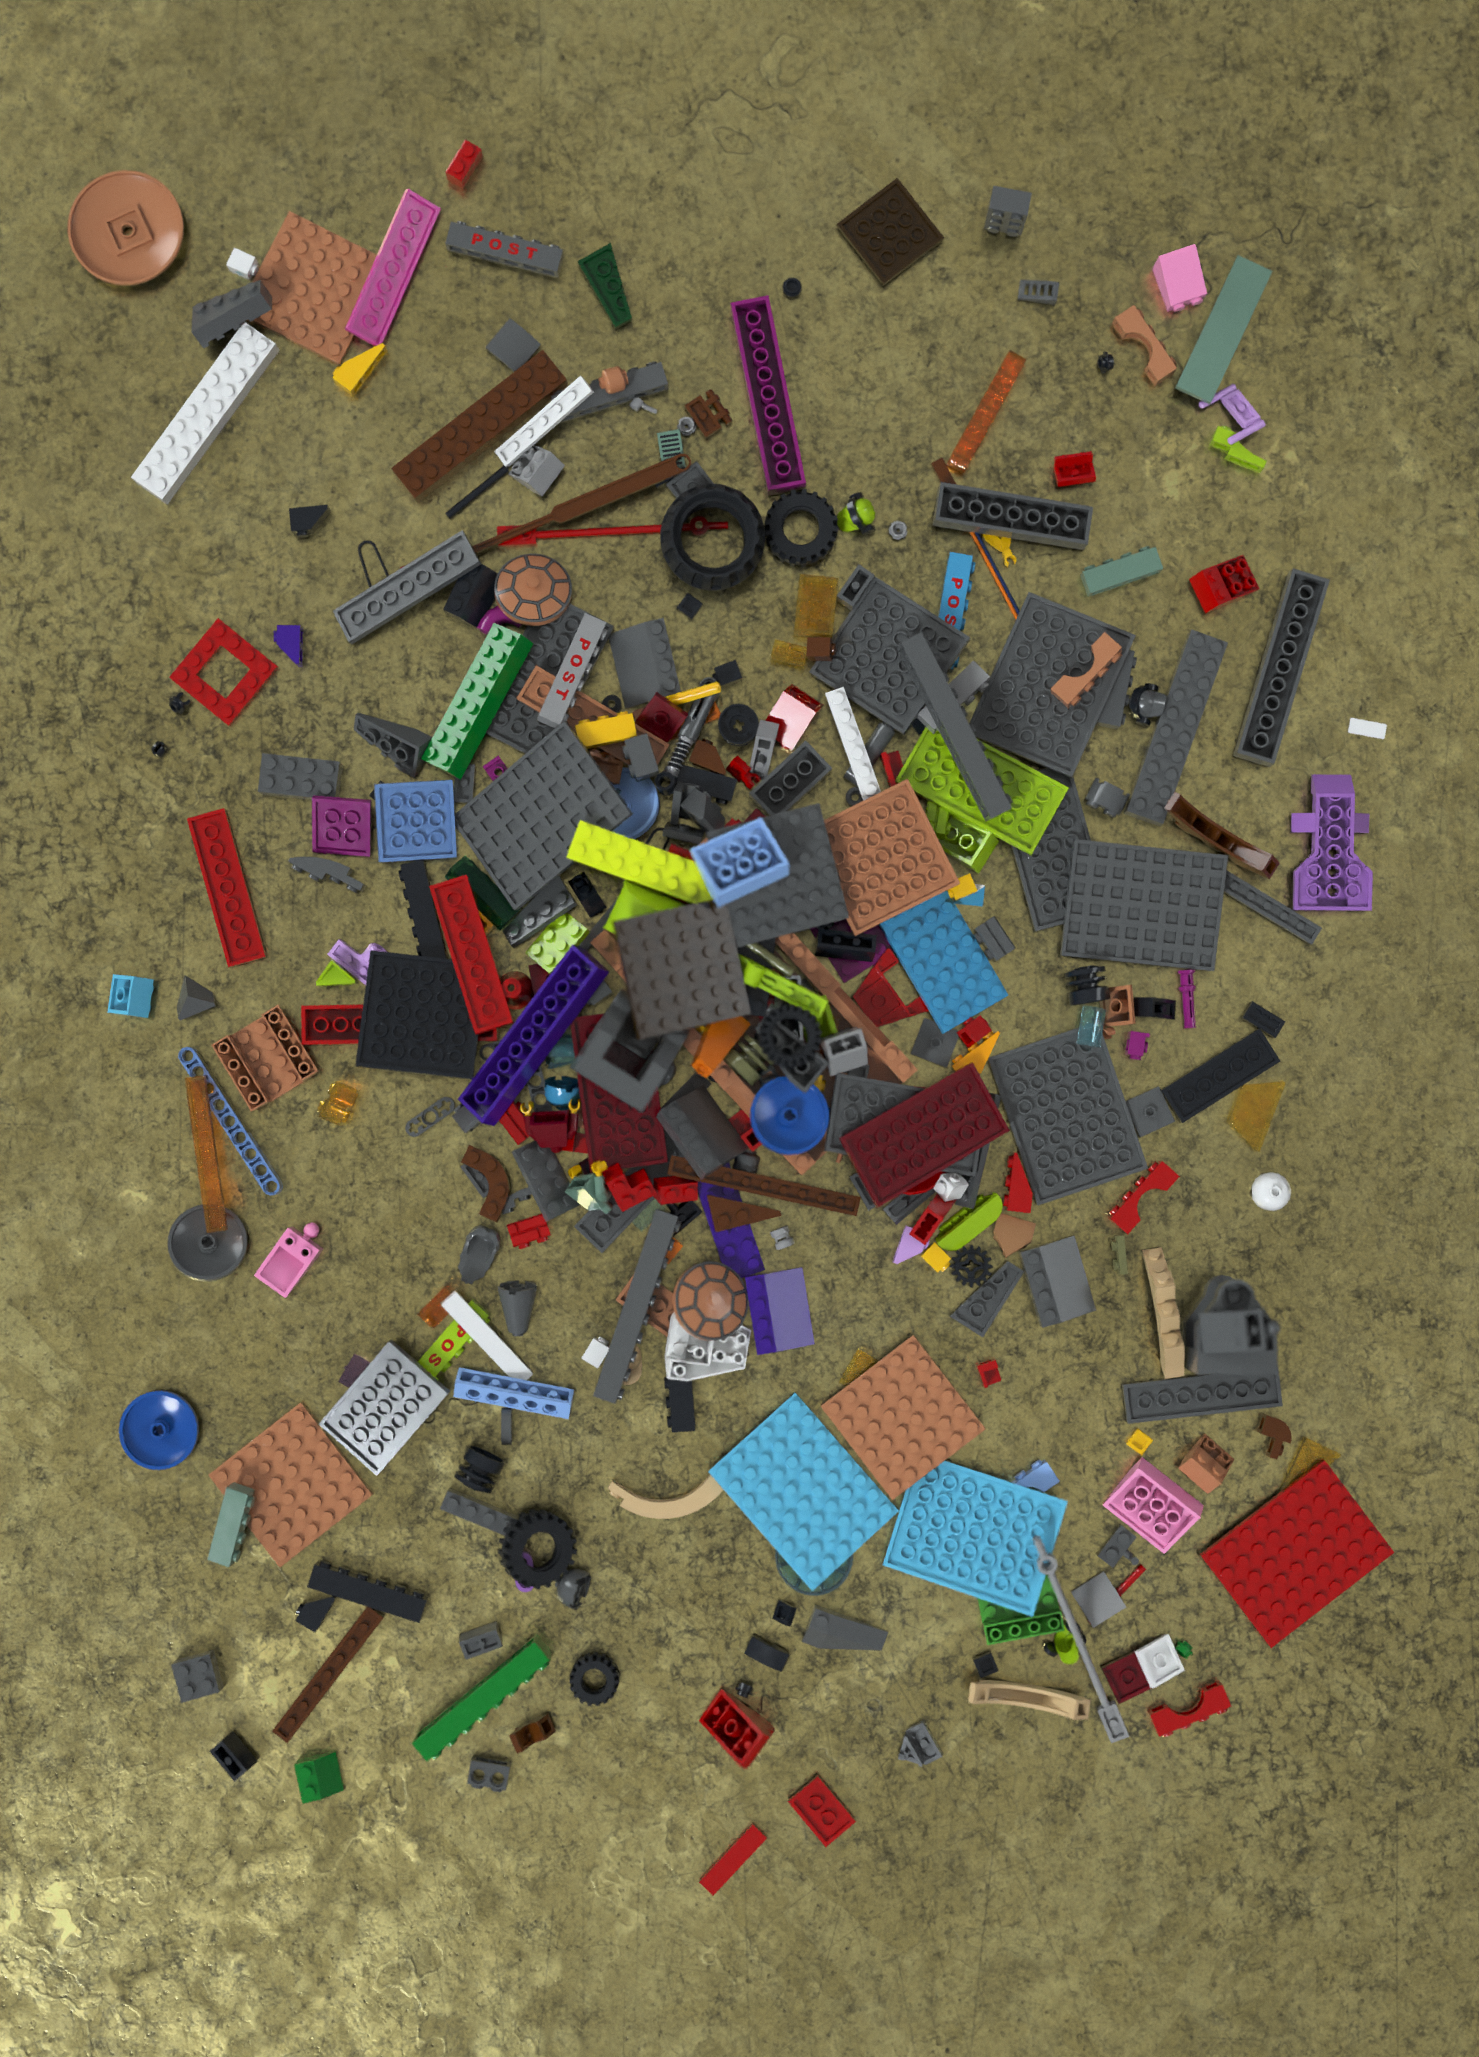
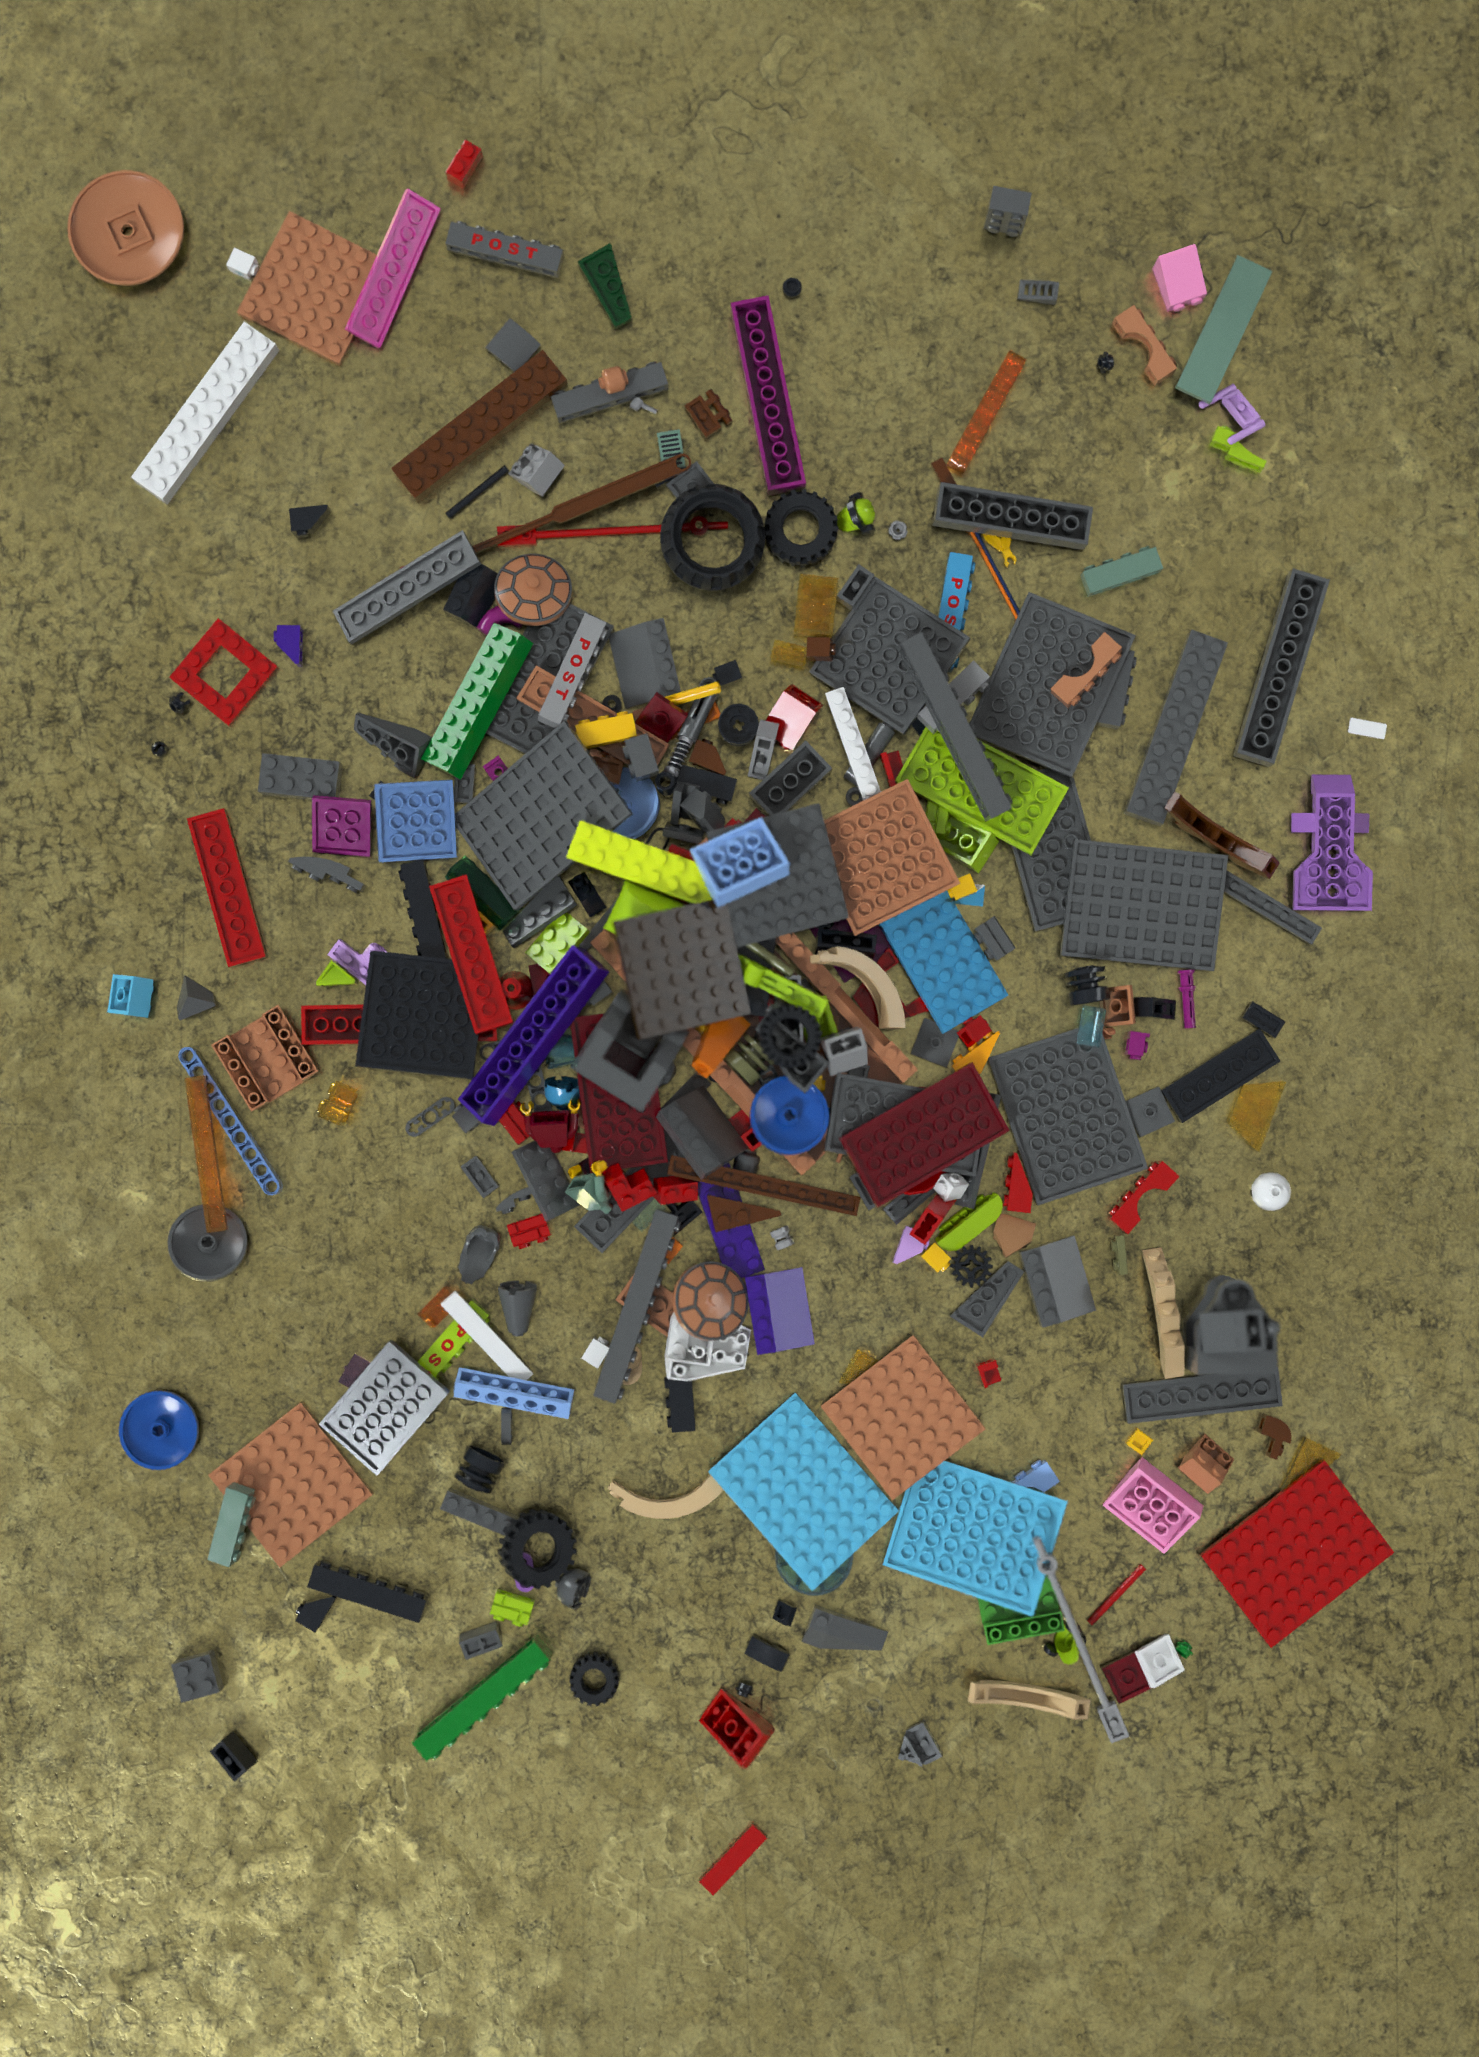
dark grey wedge [191,280,272,348] -> none
bright pink slope [254,1223,323,1298] -> none
reddish brown plate [272,1607,384,1743] -> none
green slope [294,1751,344,1804] -> none
yellow slope [332,343,387,397] -> none
black piece [358,540,389,588] -> none
reddish brown plate [461,1145,510,1223] -> none
dark grey brick [467,1756,512,1792] -> none
white plate [495,376,594,467] -> none
reddish brown brick [509,1714,556,1753] -> none
black tile [676,593,703,620] -> none
light grey plate [677,417,696,436] -> none
red plate [726,755,761,789] -> none
red plate [788,1775,856,1847] -> none
dark brown plate [837,178,944,286] -> none
black plate [973,1651,999,1678] -> none
red bracket [1053,451,1096,487] -> none
light grey slope [1070,1571,1126,1628] -> none
dark grey brick [1085,778,1130,818] -> none
dark grey plate [1097,1524,1139,1568] -> none
cap [1129,683,1167,726] -> none
red arch [1147,1680,1232,1737] -> none
red slope [1189,555,1260,614] -> none
none -> lime brick [490,1589,535,1627]
none -> tan arch [810,947,906,1030]

